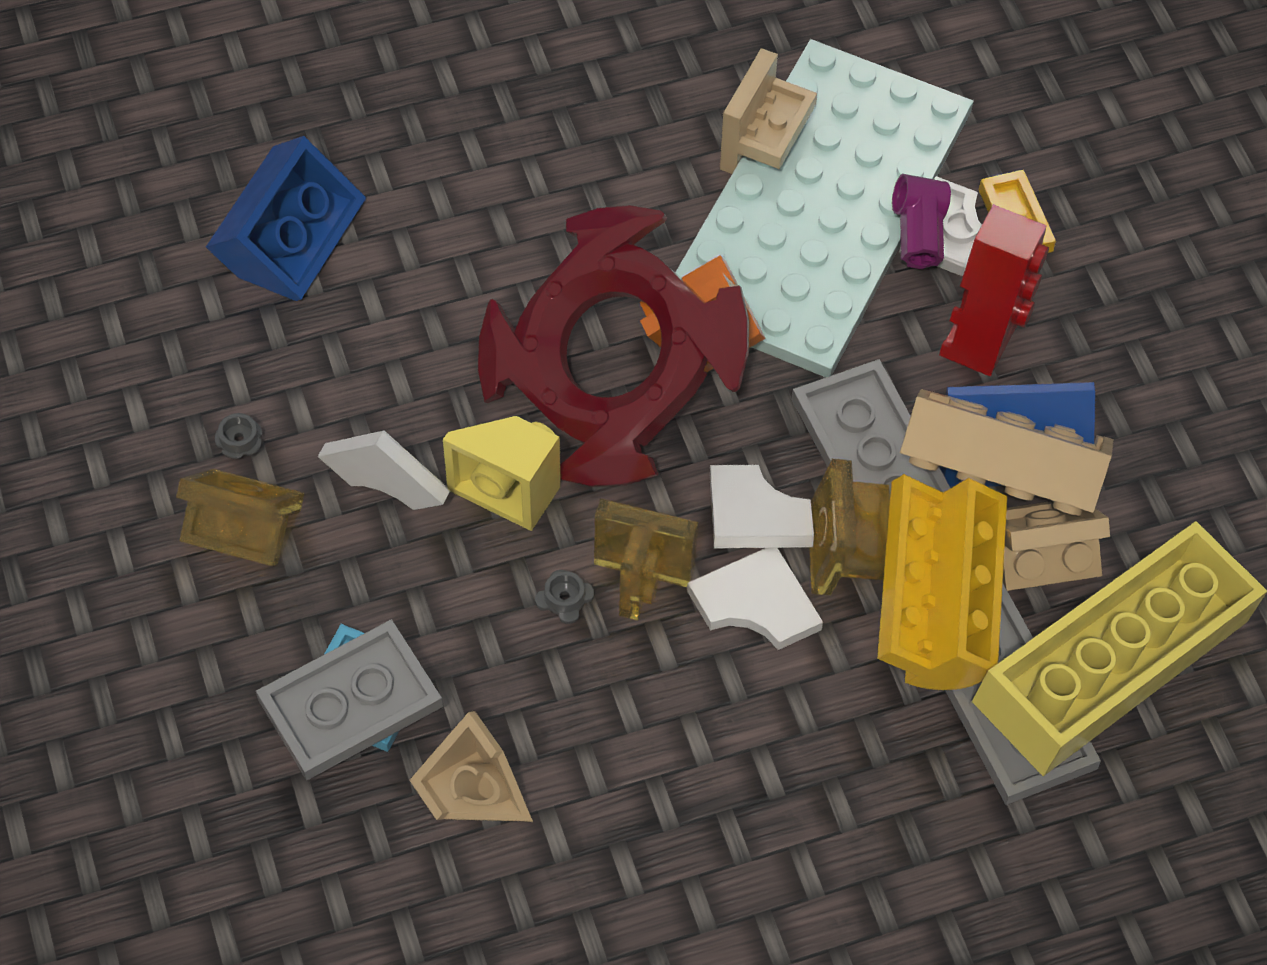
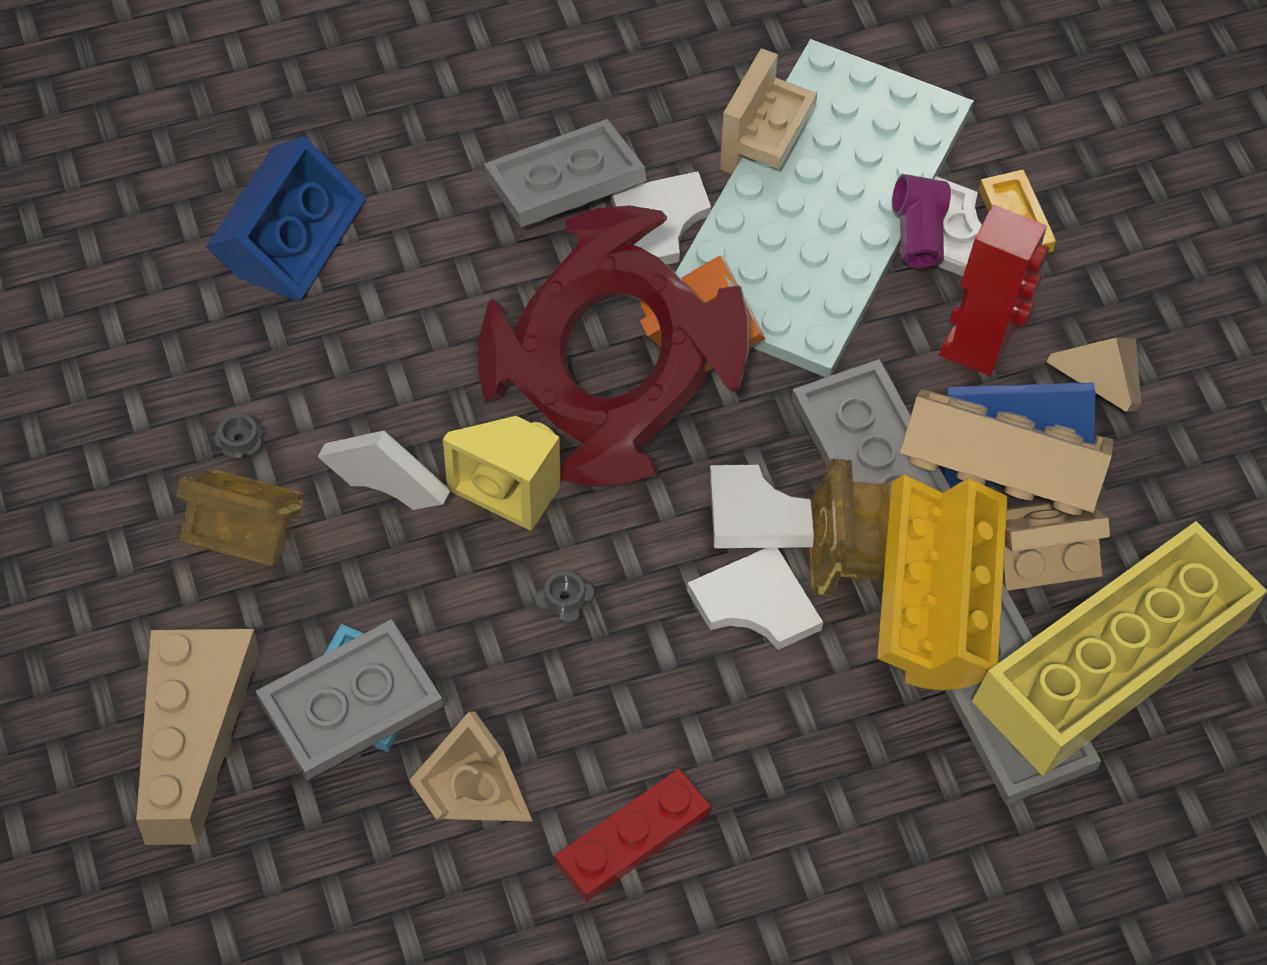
clear yellow bracket [594,498,698,620] -> none
none -> tan wedge [136,629,260,845]
none -> light grey plate [484,119,647,227]
none -> red plate [554,769,711,903]
none -> white tile [610,171,711,265]
none -> tan slope [1046,338,1141,412]

